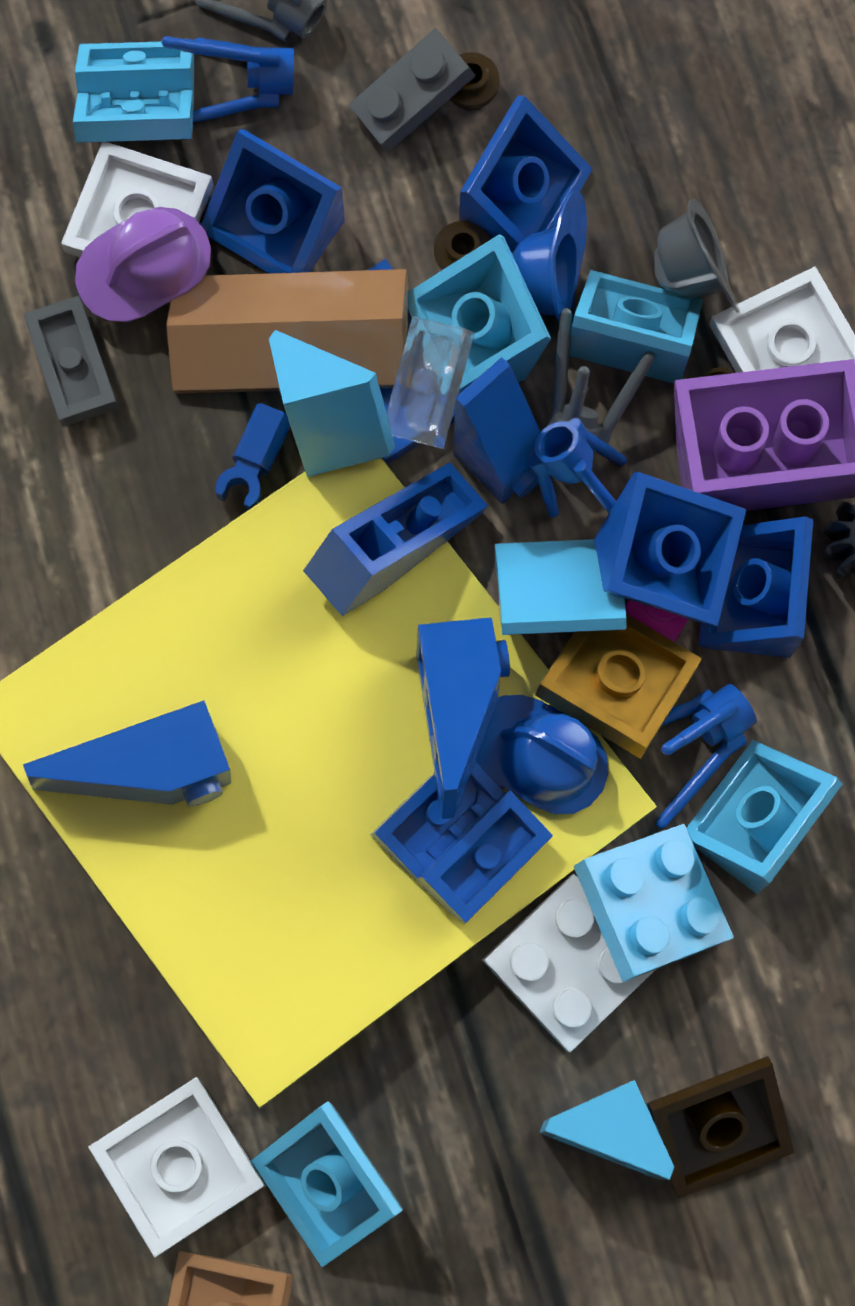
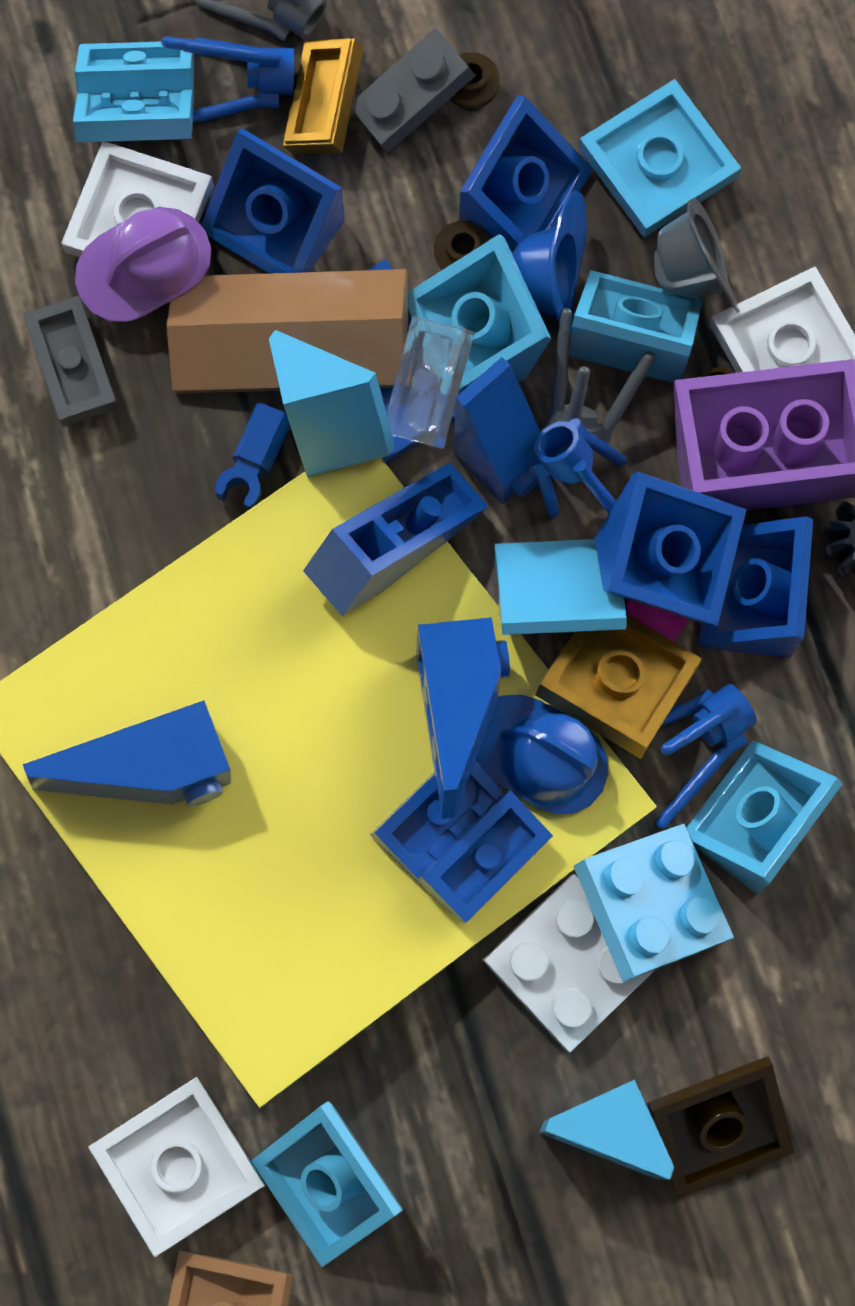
none -> pearl gold tile [283,38,364,155]
none -> medium azure plate [578,79,742,238]

